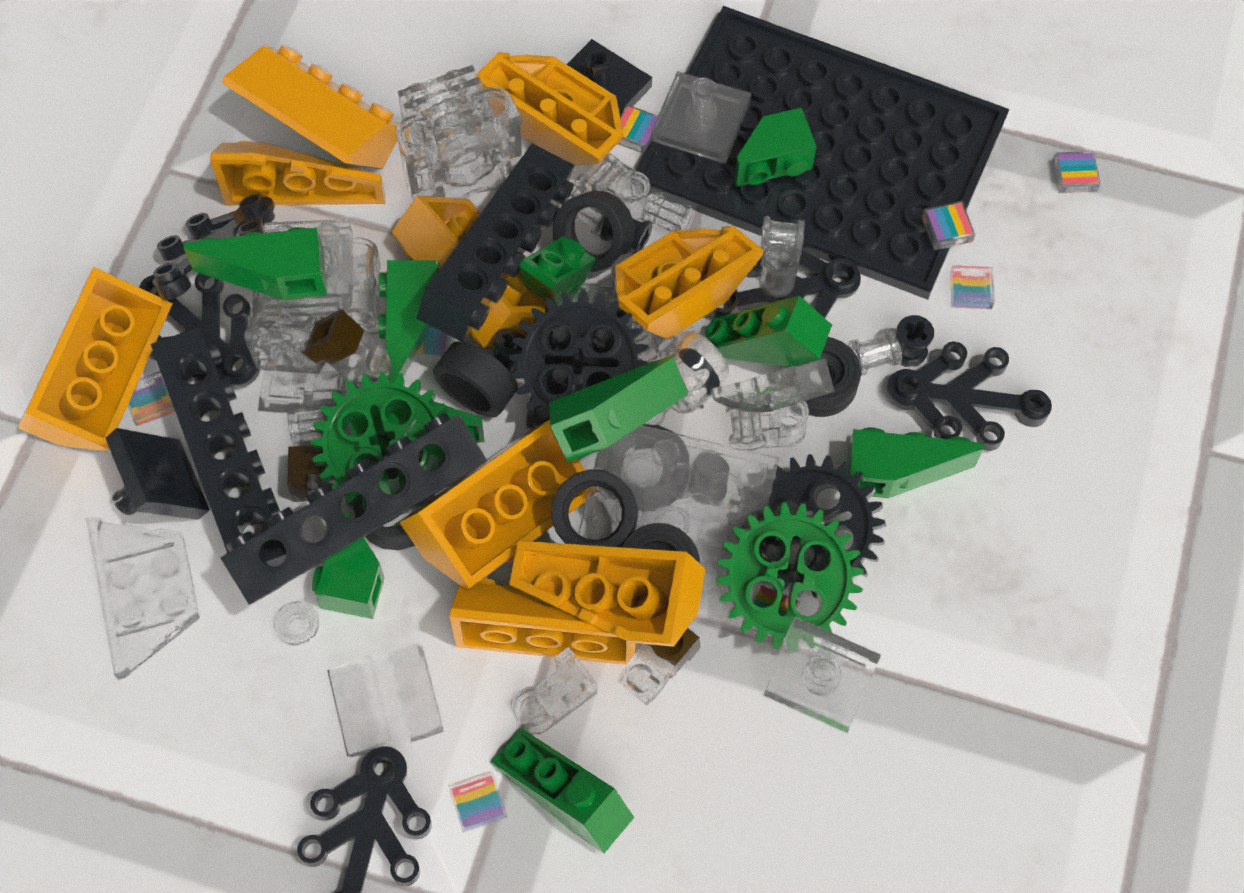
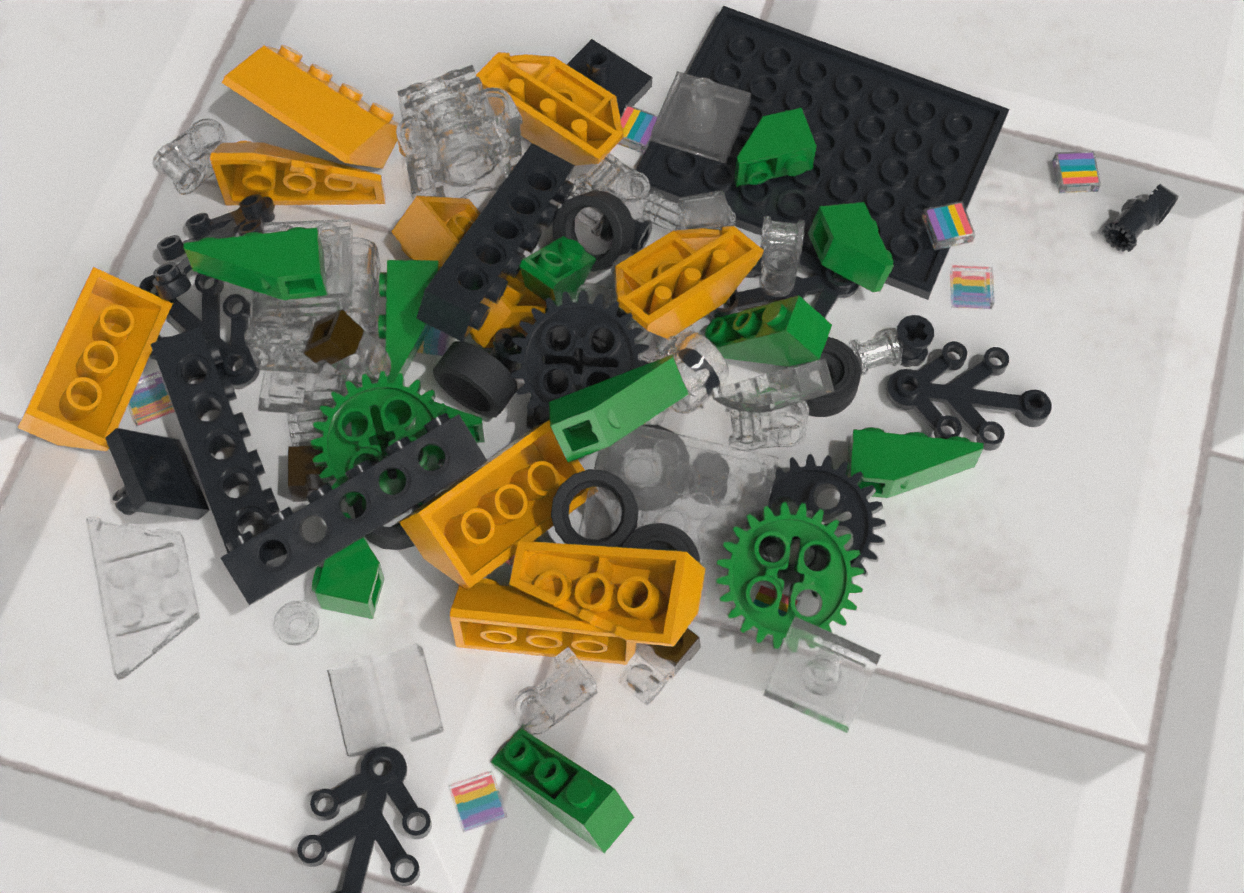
none -> clear piece [152,118,229,195]
none -> clear piece [678,191,736,230]
none -> green slope [808,202,894,292]
none -> black connector [1102,184,1179,252]

